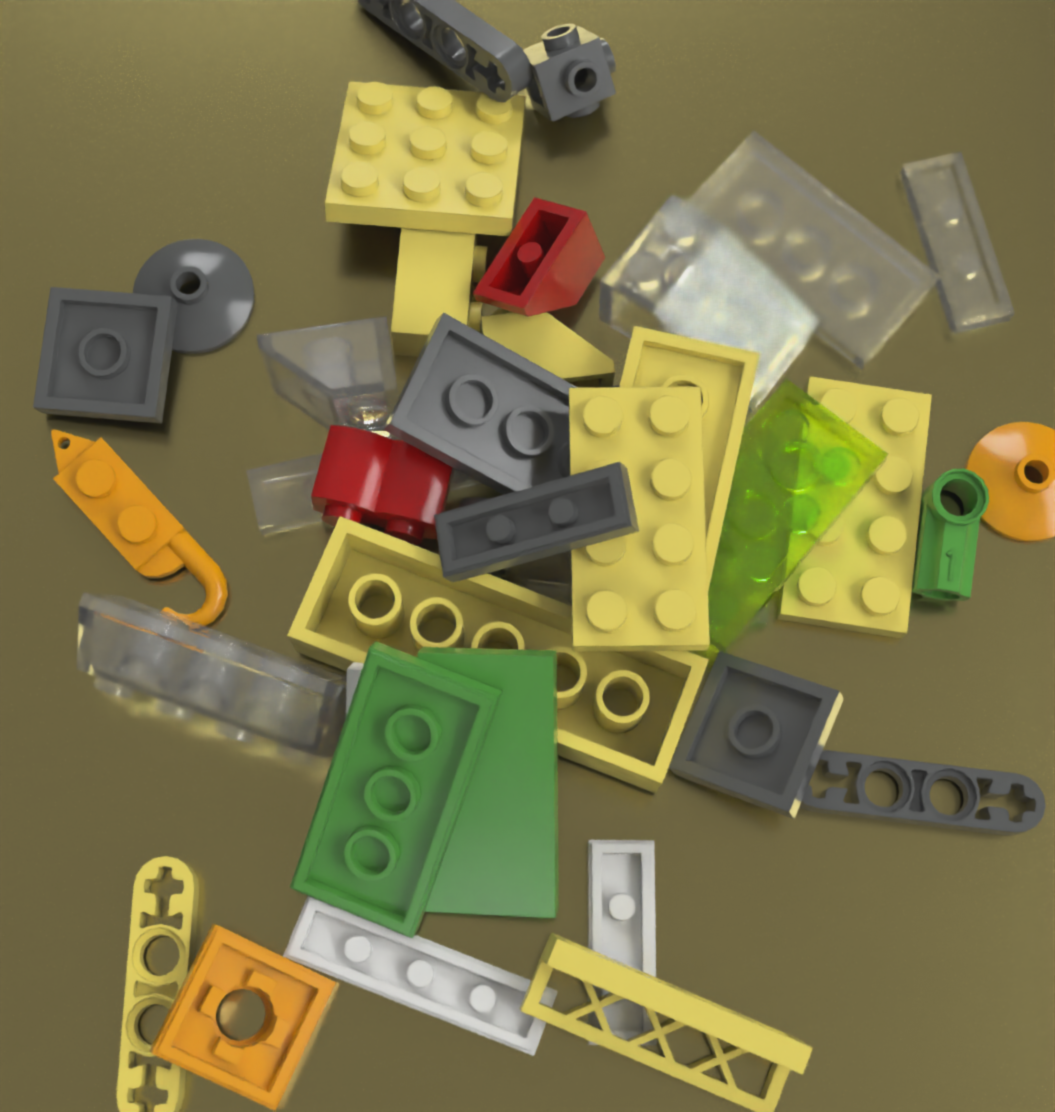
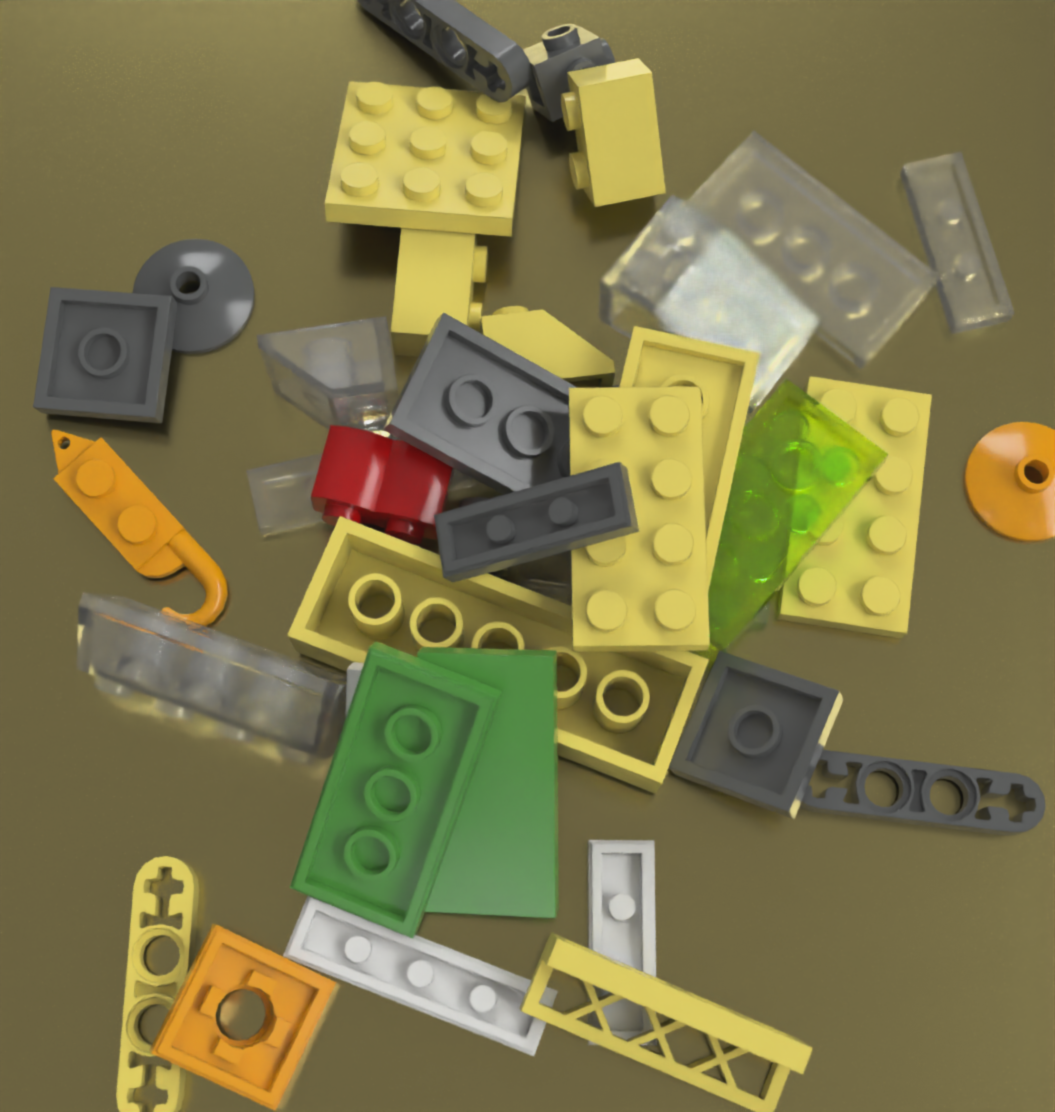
red slope [473,197,605,317] -> none
bright green piece [912,468,989,601] -> none
none -> light yellow brick [561,58,666,207]

